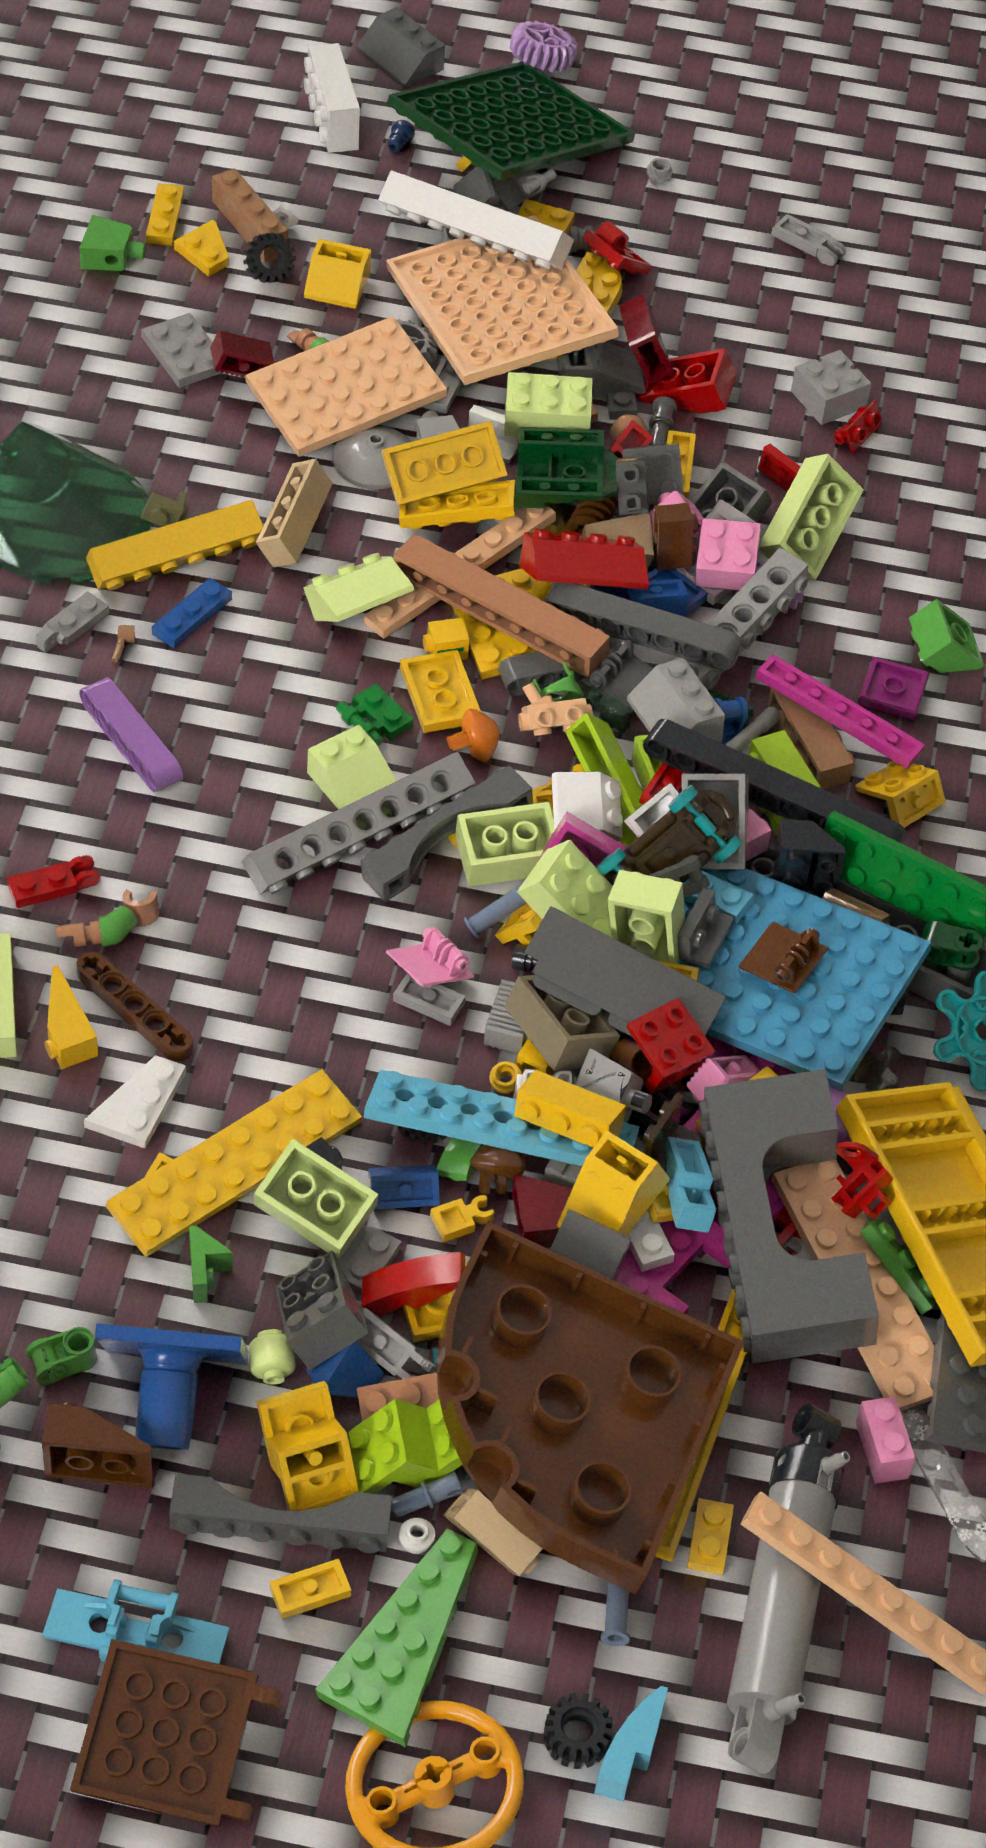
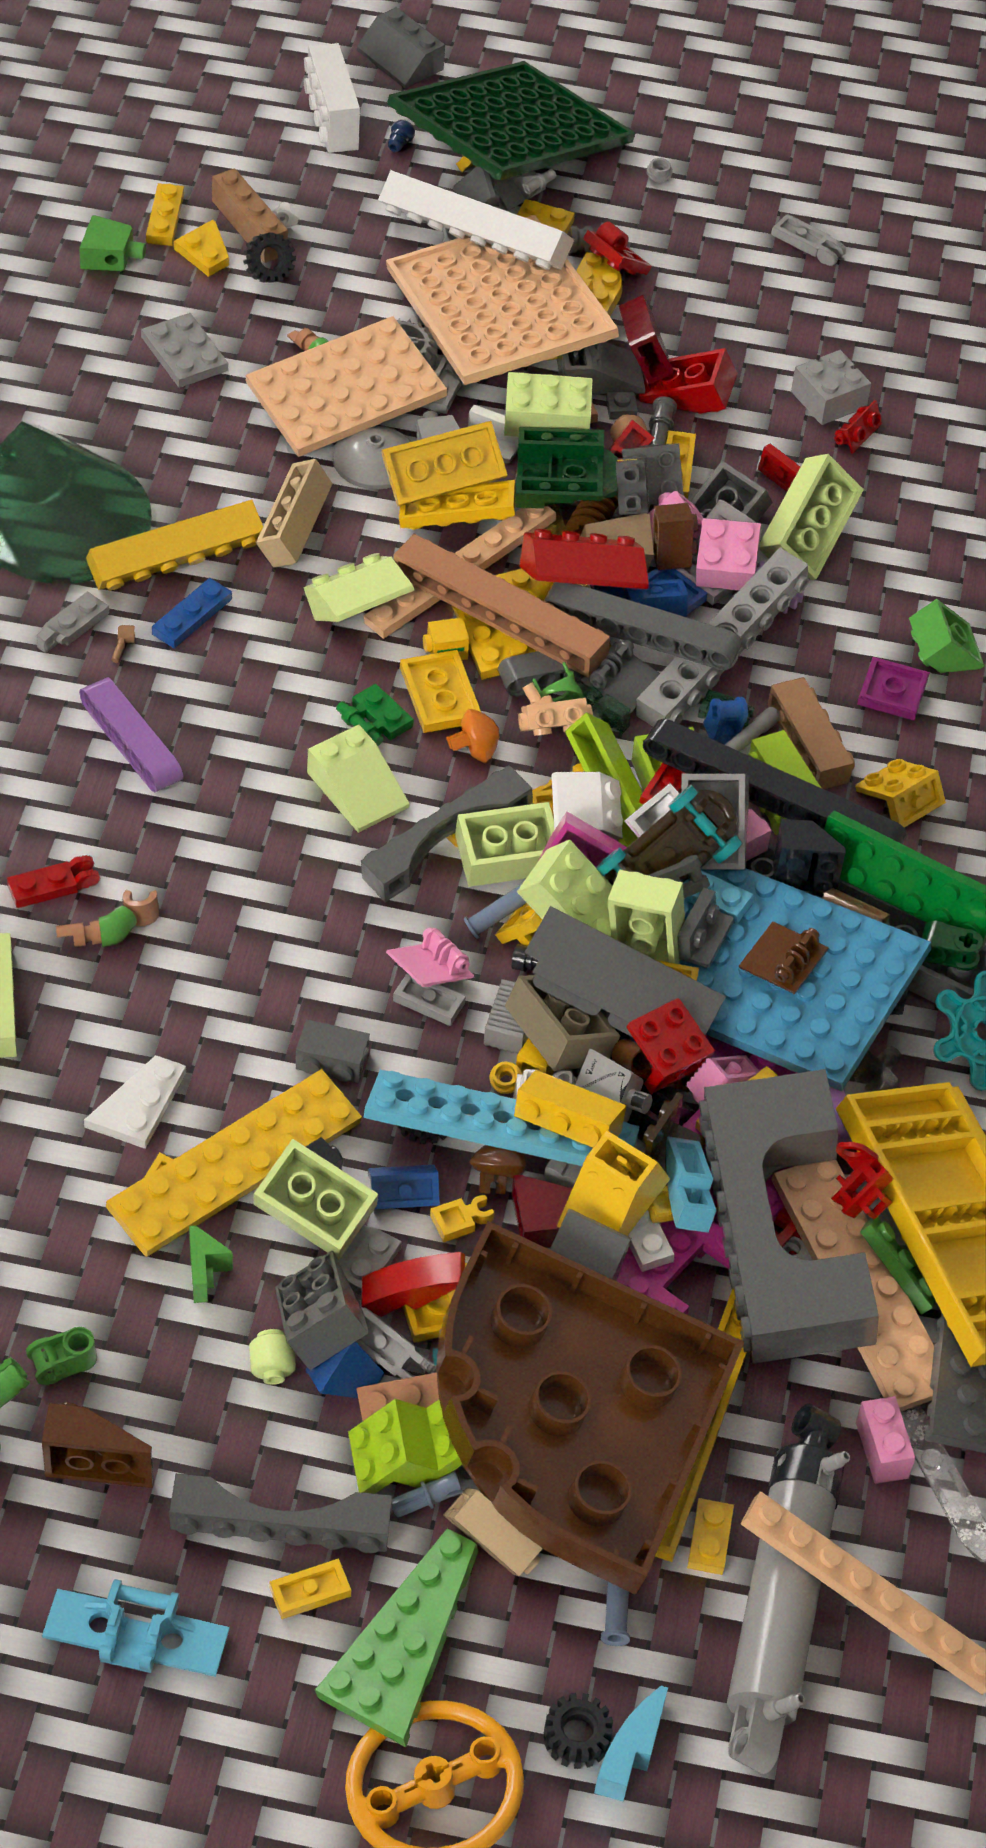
yellow slope [45,965,98,1069] -> none
reddish brown plate [70,1639,282,1827] -> none
reddish brown beam [76,952,193,1062] -> none
blue piece [95,1323,249,1450] -> none
olive bracket [141,491,189,526] -> none
dark red brick [210,331,275,378] -> none
light grey brick [242,751,475,894] -> none
yellow bracket [256,1381,359,1511] -> none
yellow slope [304,239,371,309] -> none
white plate [399,1518,435,1554] -> none
bright green slope [437,1137,484,1181] -> none
lavender gear [510,21,578,72] -> none
light grey slope [627,658,725,742] -> none
dark pink plate [755,654,925,769] -> none
none -> dark grey brick [296,1019,370,1083]

